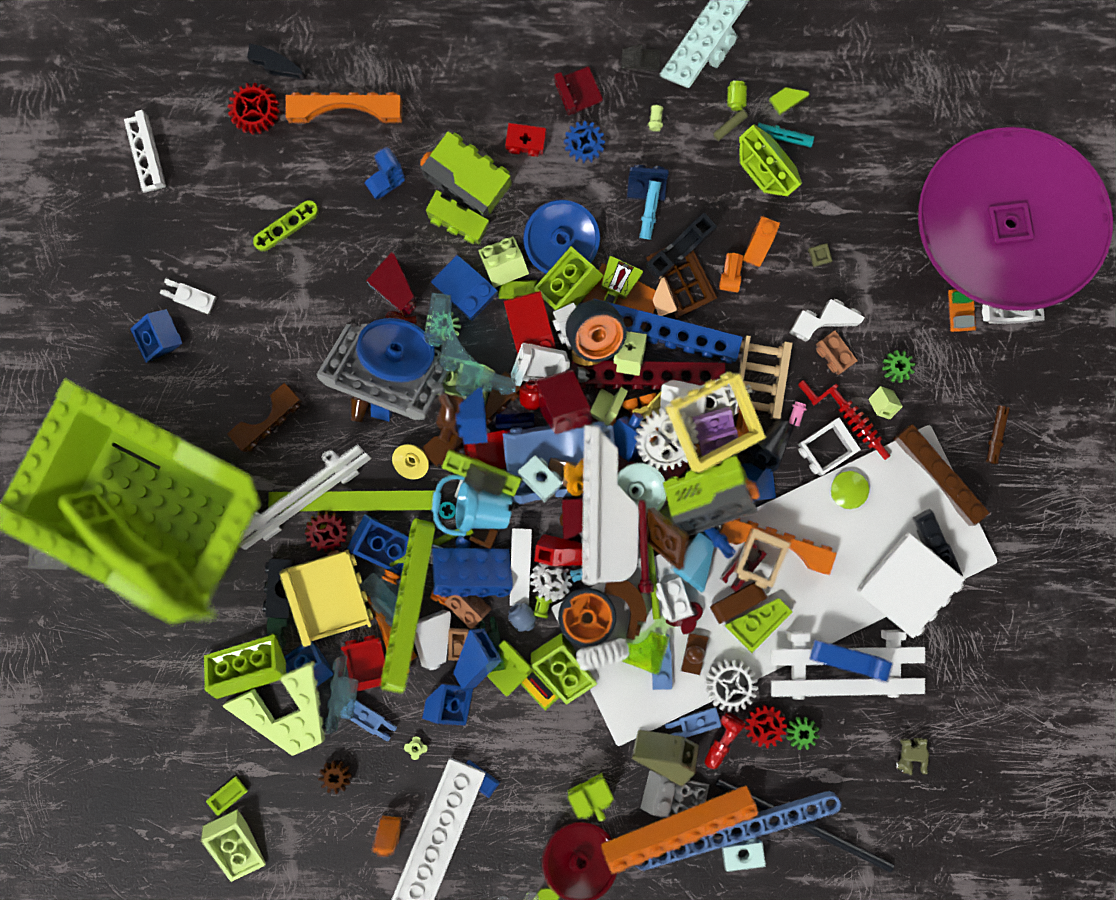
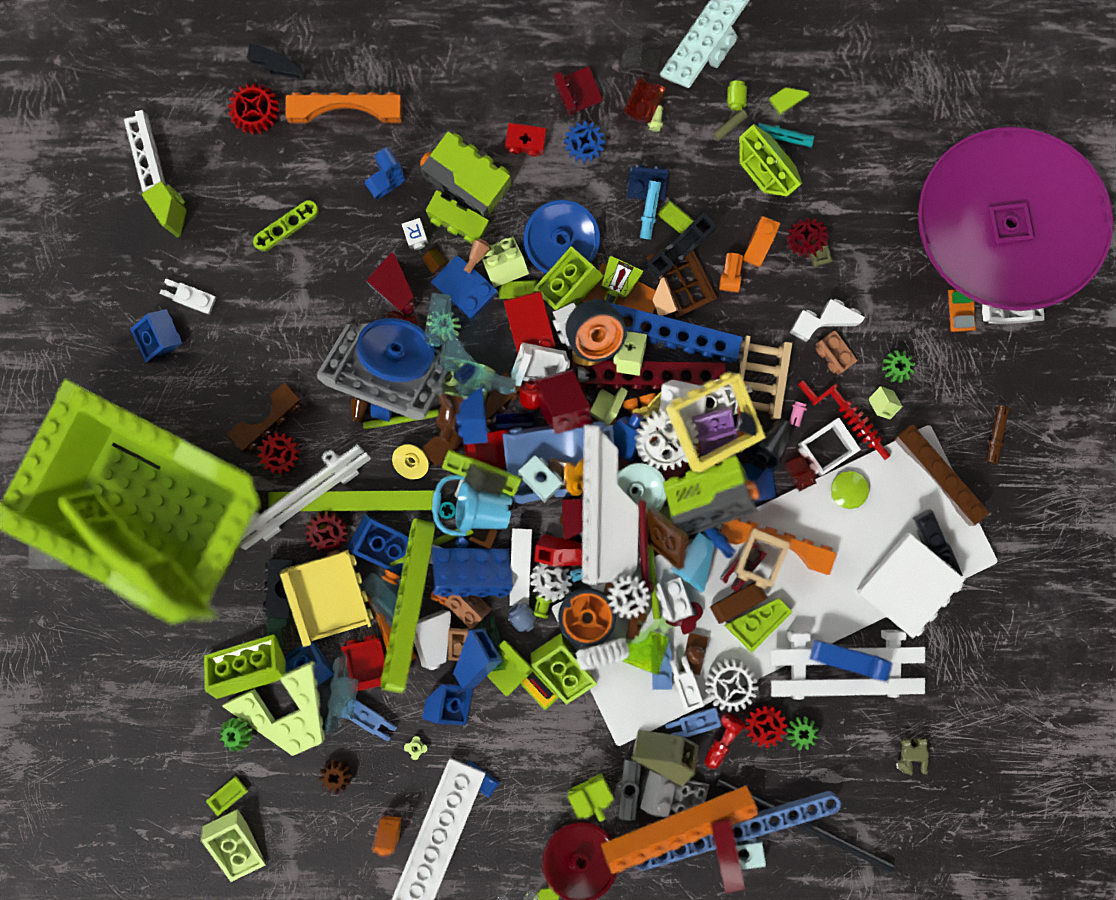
none -> lime slope [142,181,186,238]
none -> bright green gear [219,718,254,751]
none -> red gear [257,433,300,474]
none -> lime bar [363,409,439,430]
none -> white brick [402,218,428,250]
none -> reddish brown slope [422,248,448,274]
none -> clear blue slope [453,363,476,386]
none -> nougat cone [464,239,490,274]
none -> white gear [607,576,650,619]
none -> dark grey piece [618,759,641,821]
none -> clear red bracket [624,78,666,123]
none -> lime tile [657,200,694,234]
none -> white hinge [670,656,704,712]
none -> dark red slope [710,818,745,894]
none -> black tile [736,411,756,436]
none -> clear red brick [783,455,817,492]
none -> dark red gear [786,218,829,258]

